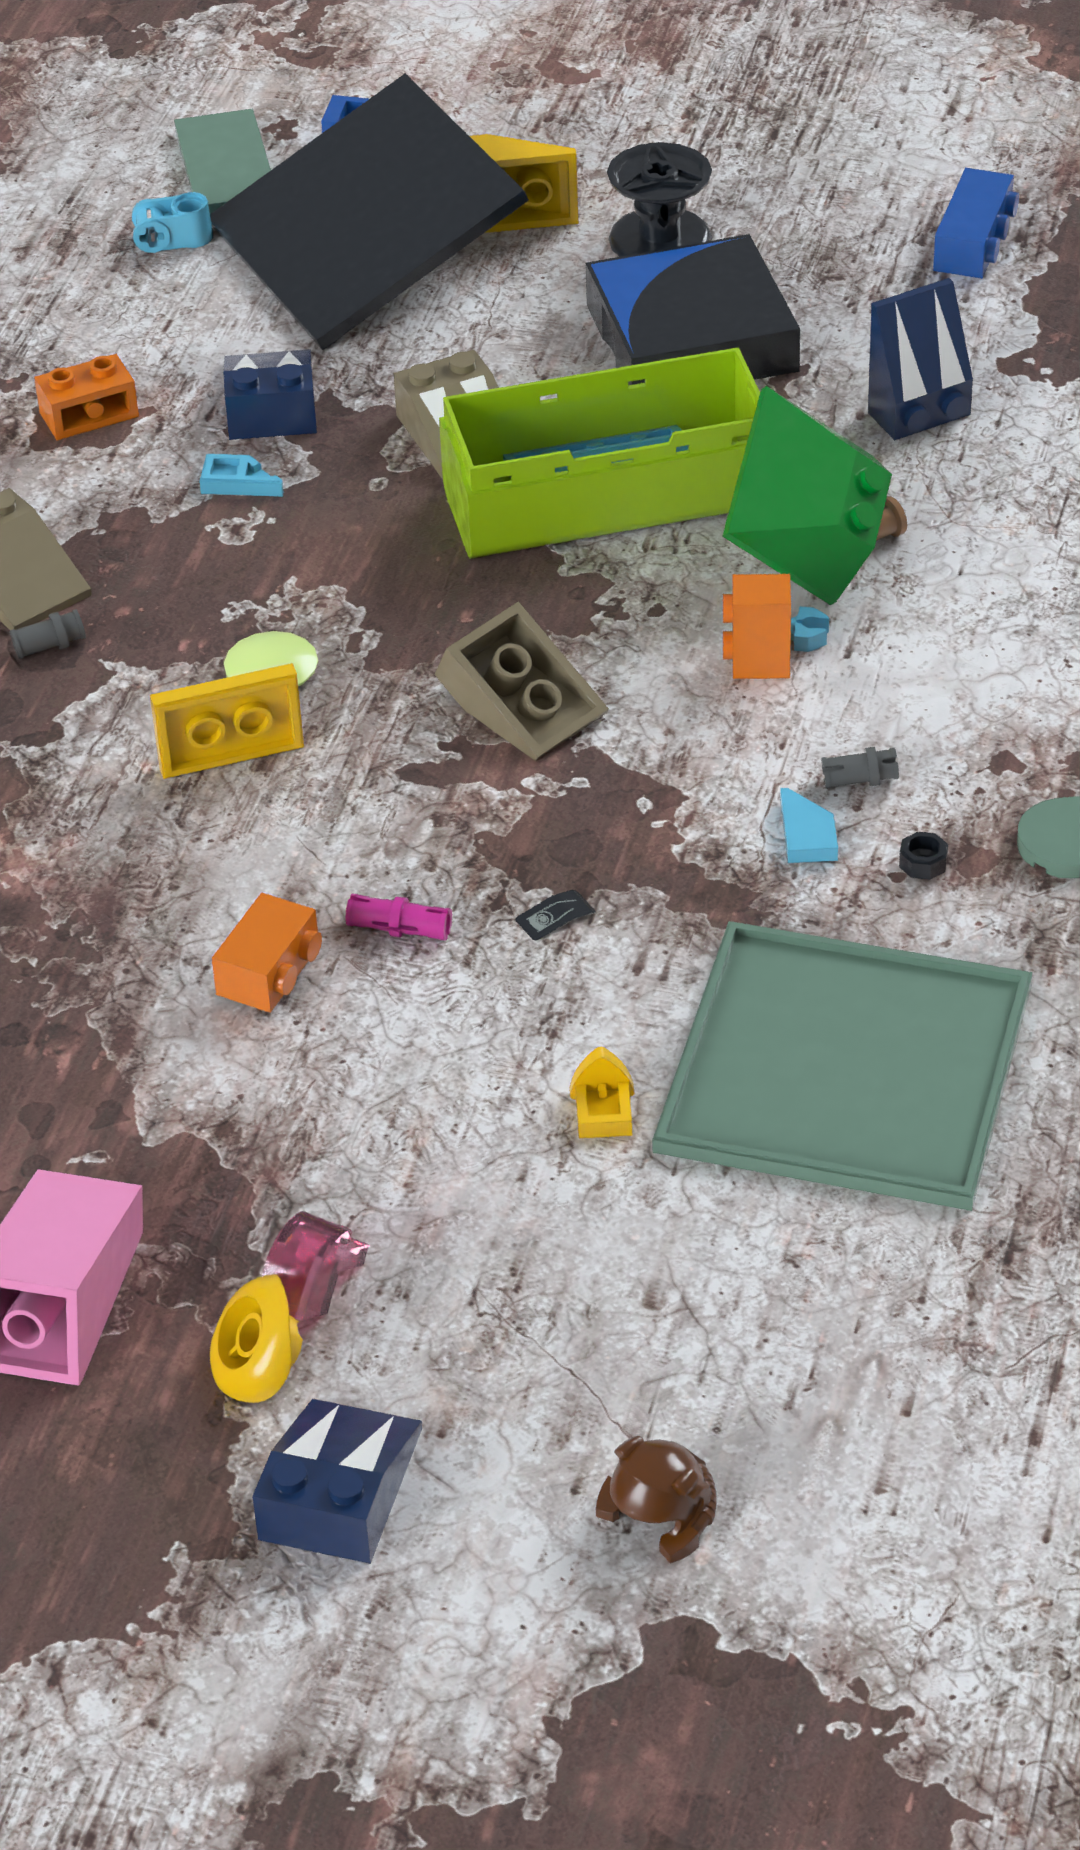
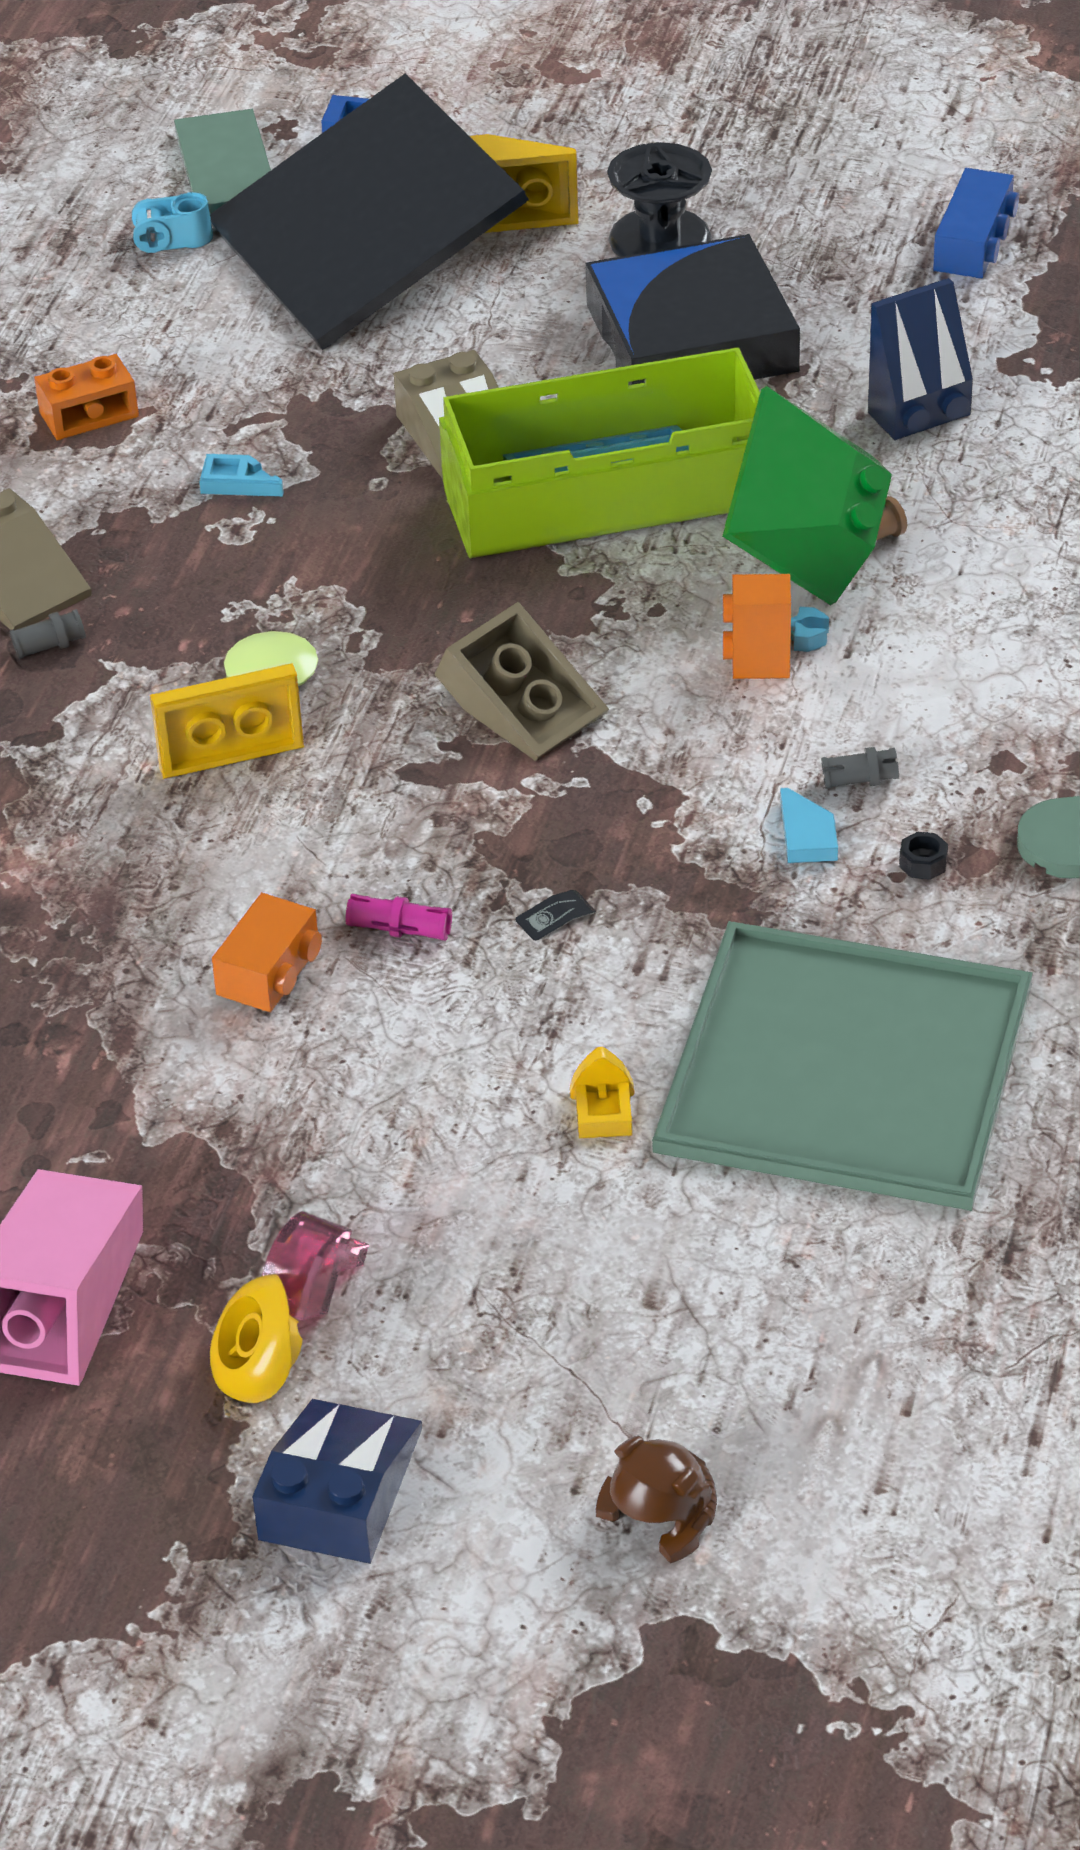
dark blue slope [223,349,317,440] -> none

